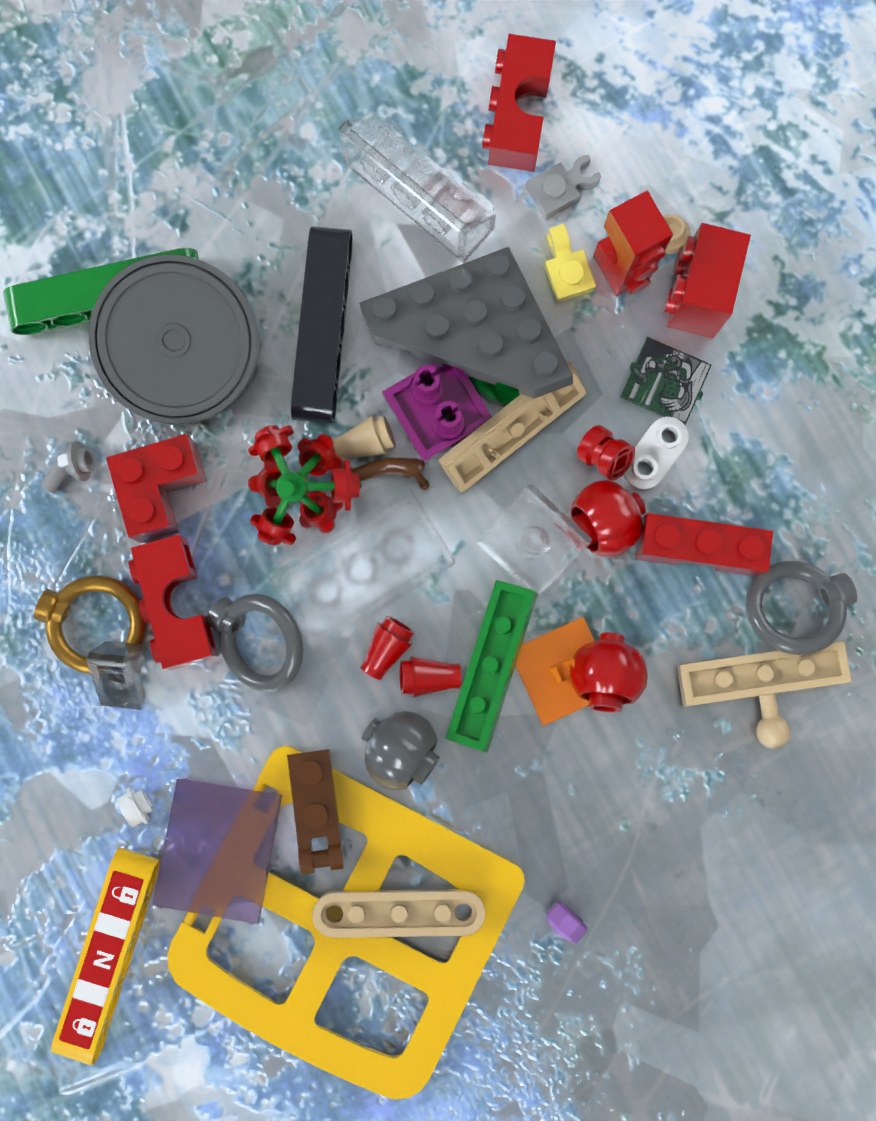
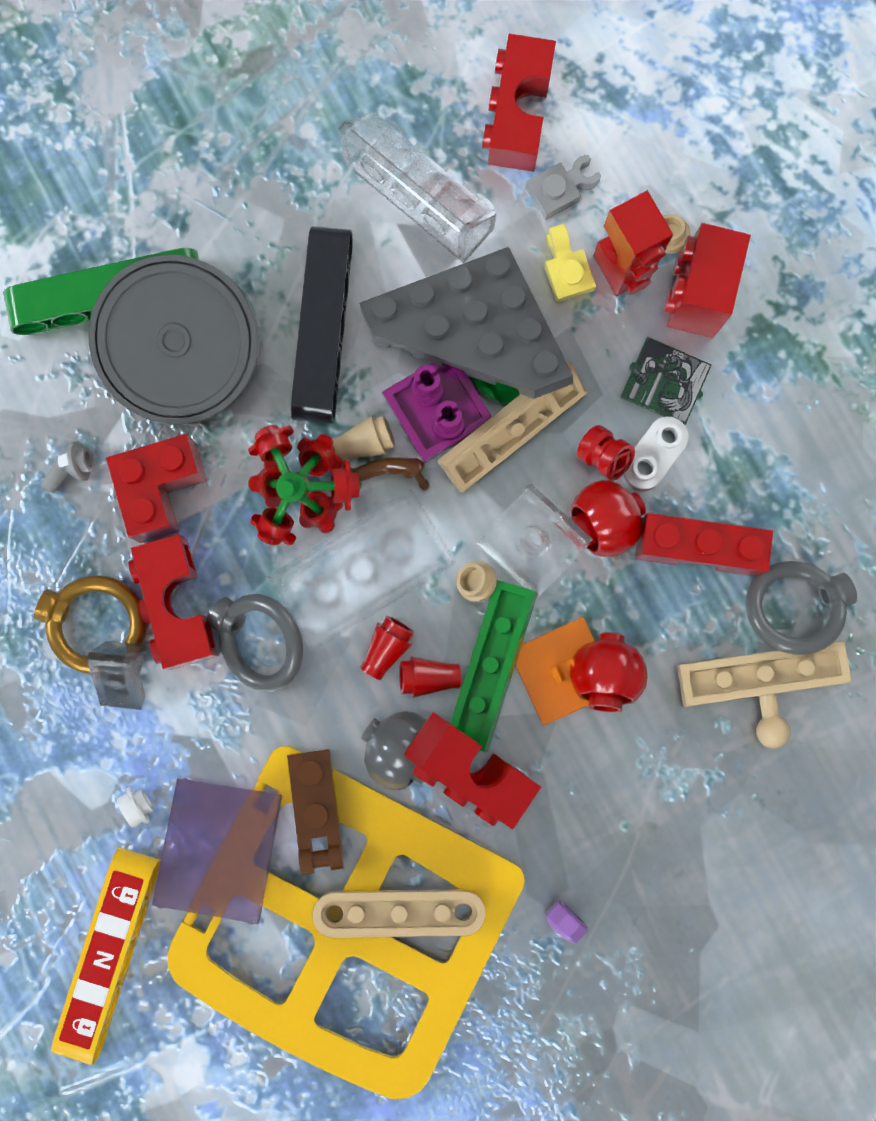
none -> red arch [403,712,542,830]
none -> tan plate [456,561,497,602]

